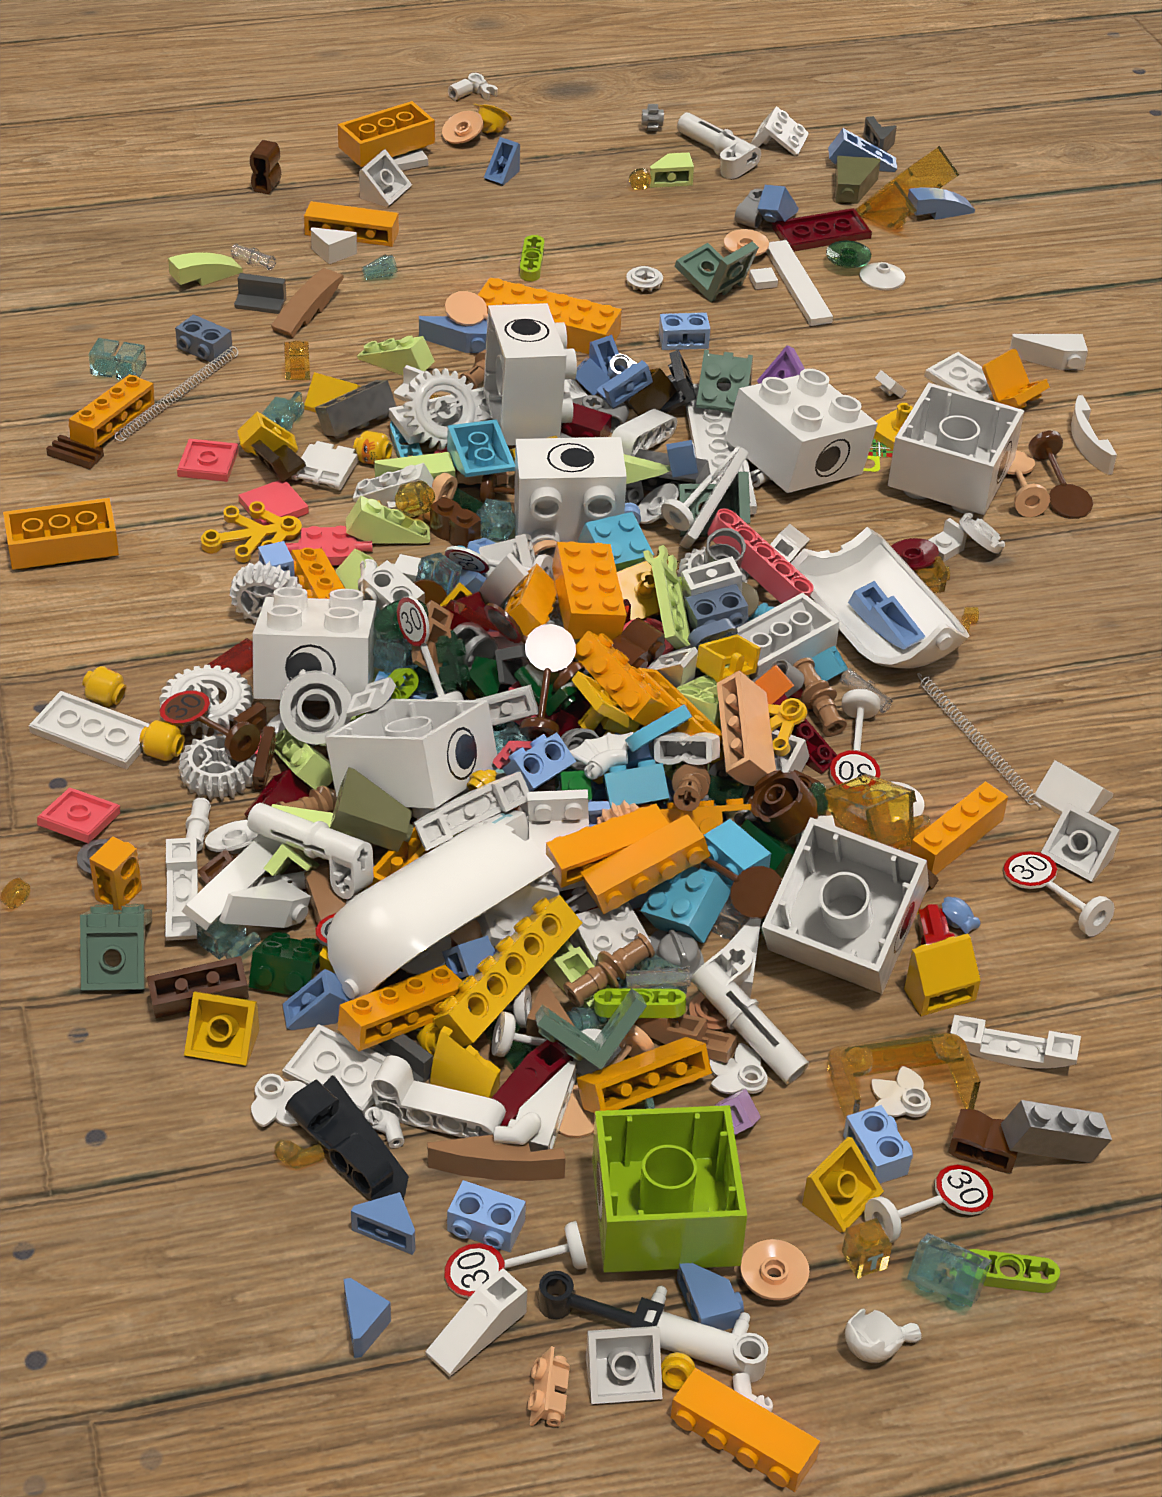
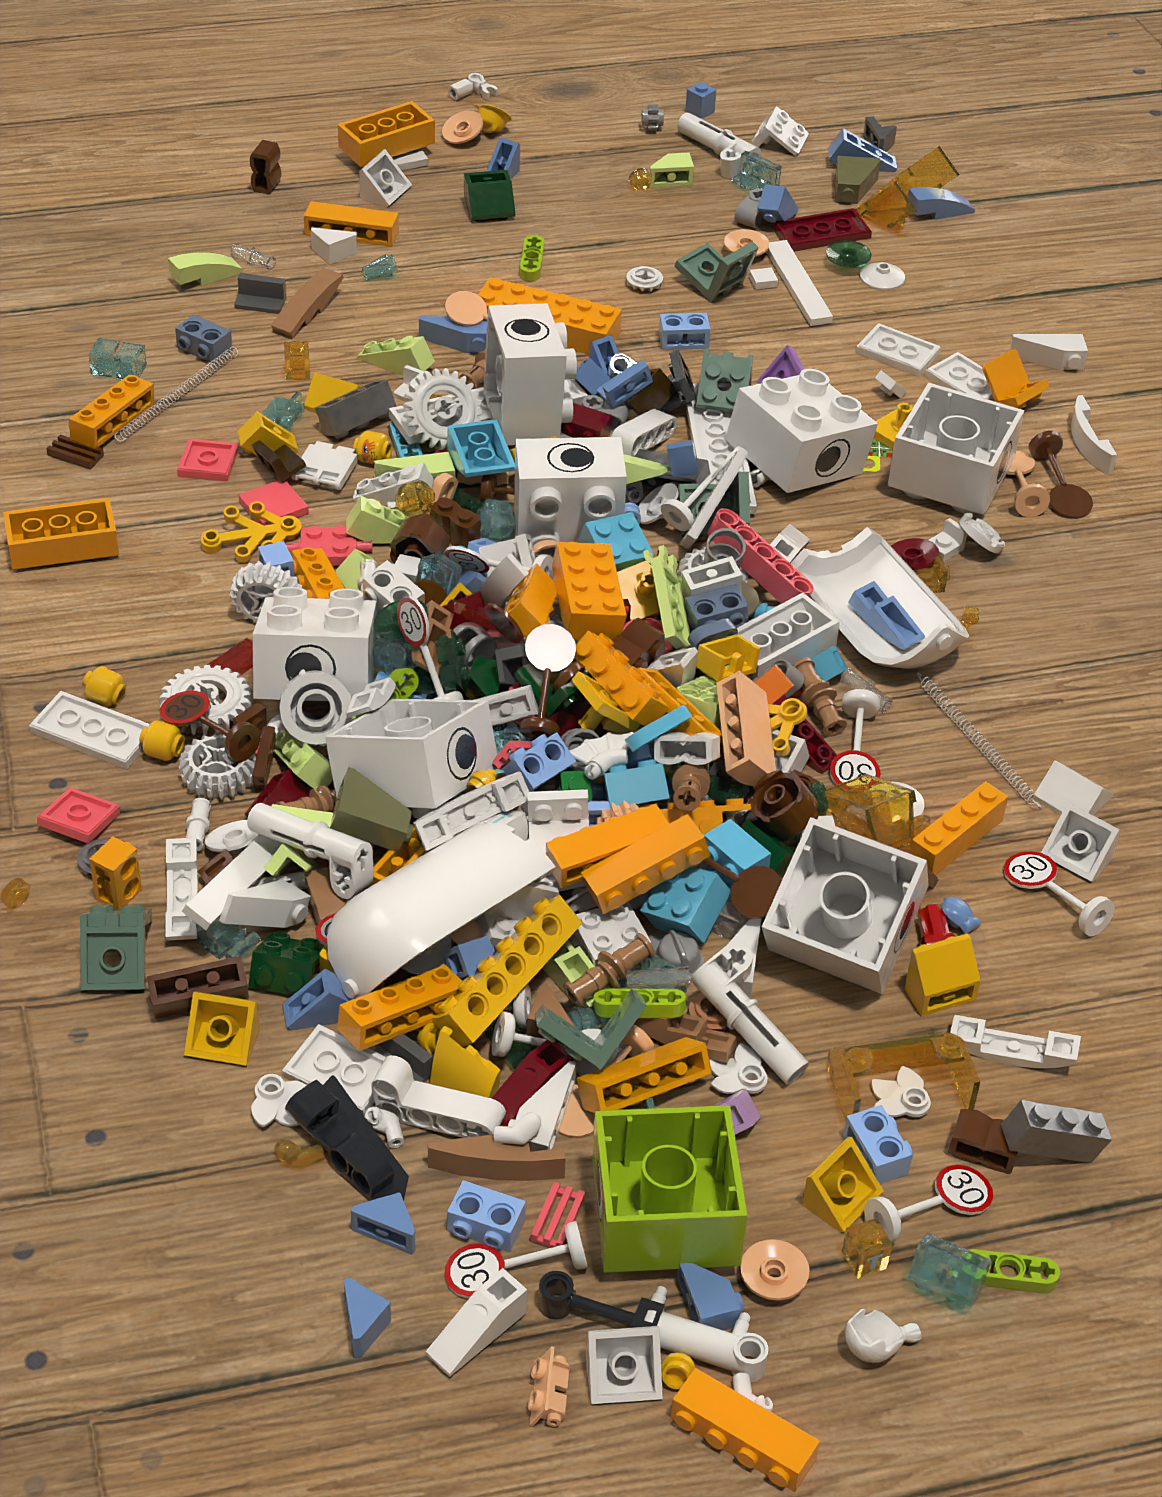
none -> reddish brown brick [389,514,451,575]
none -> dark green slope [464,170,516,221]
none -> coral tile [530,1182,586,1248]
none -> medium blue brick [685,82,716,119]
none -> clear light blue bracket [732,151,782,191]
none -> white tile [856,324,941,377]

